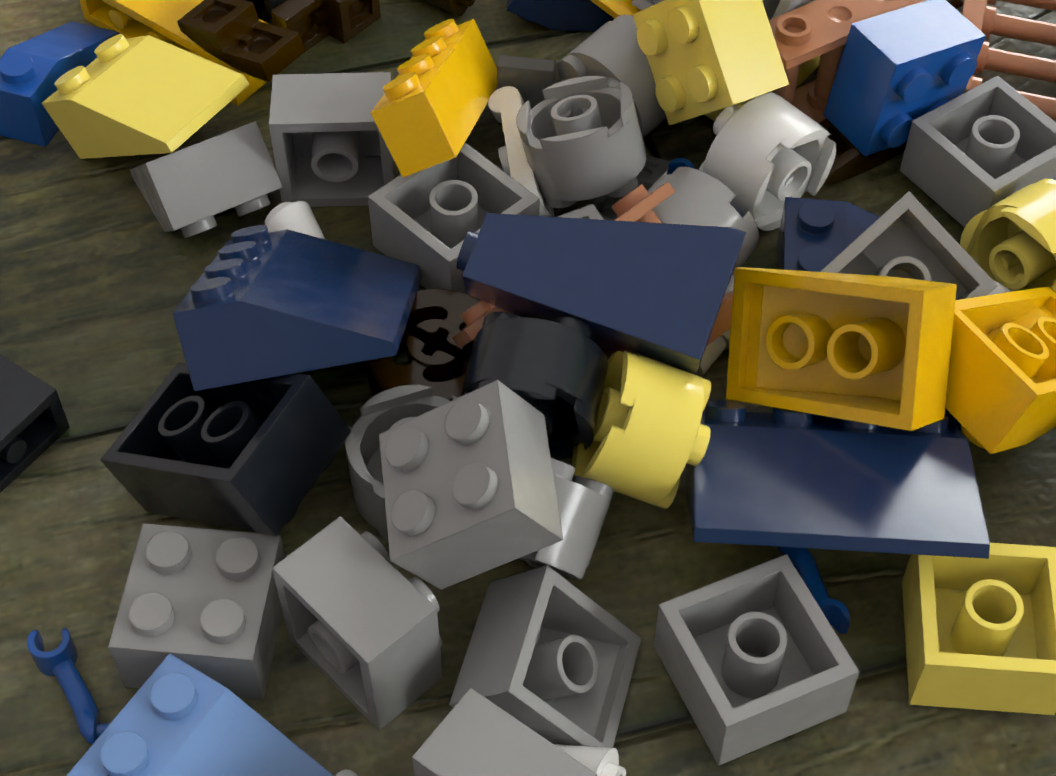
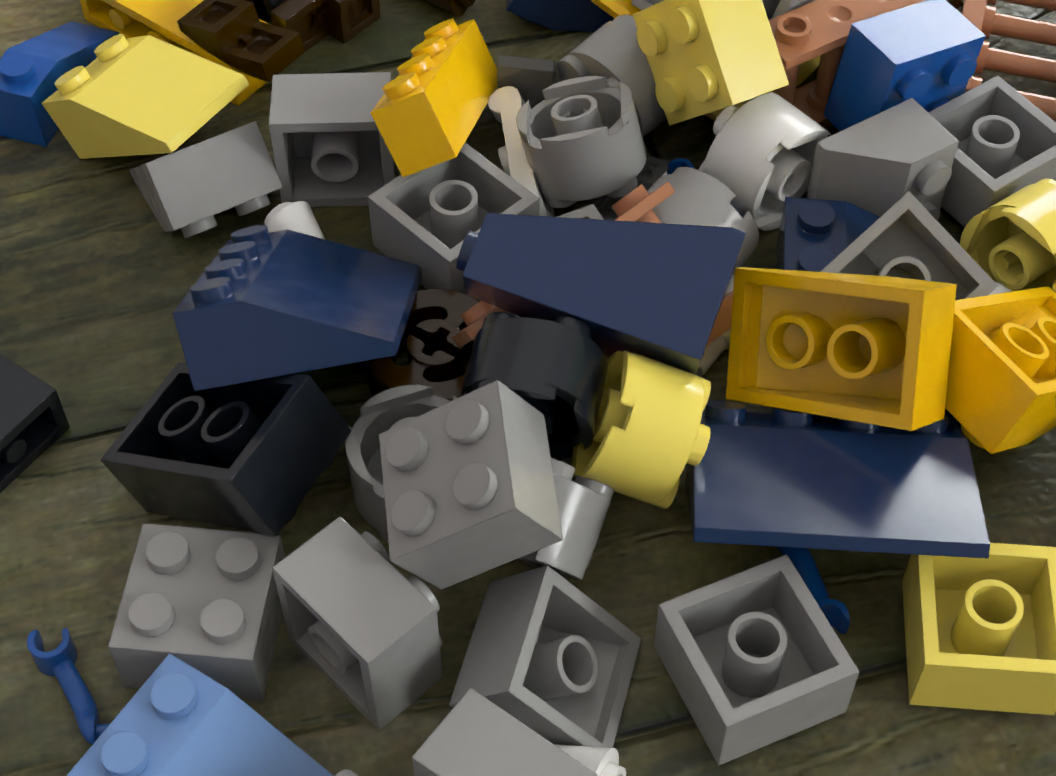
none -> light grey slope [806,98,959,221]

